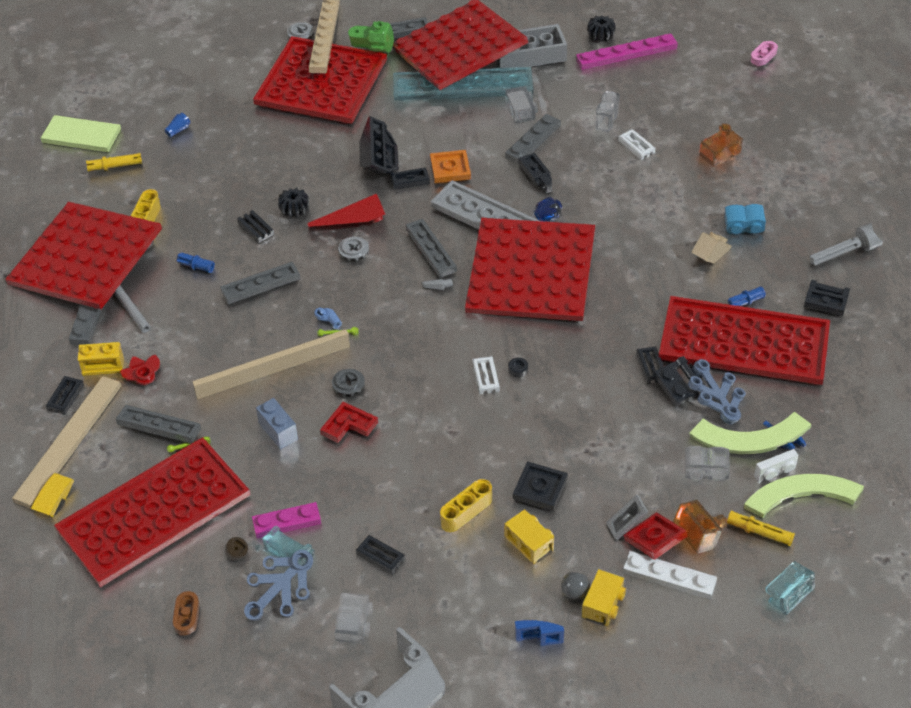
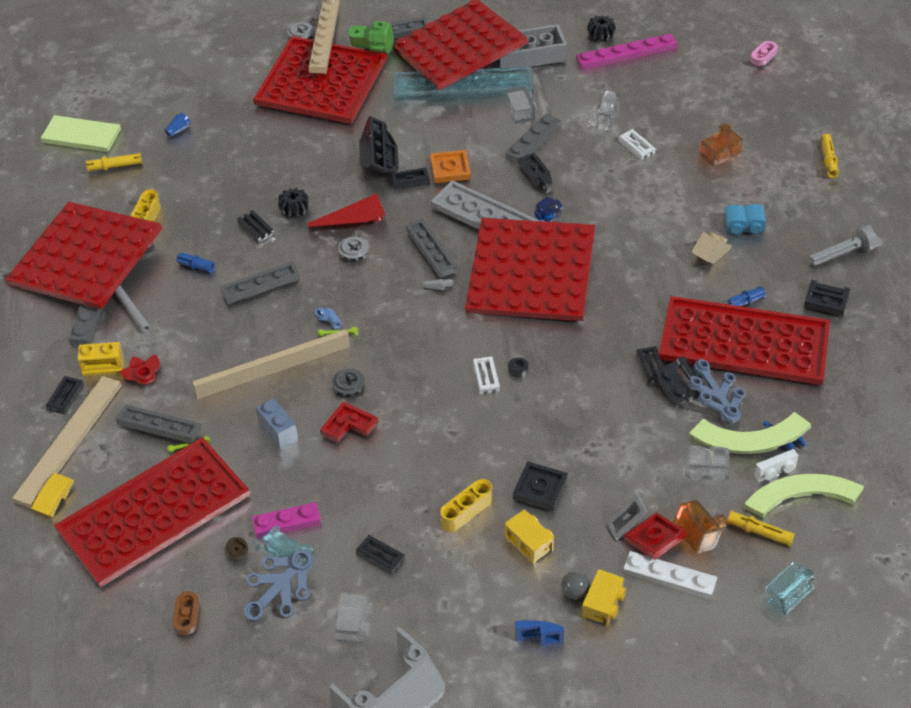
none -> yellow pin [820,134,839,178]

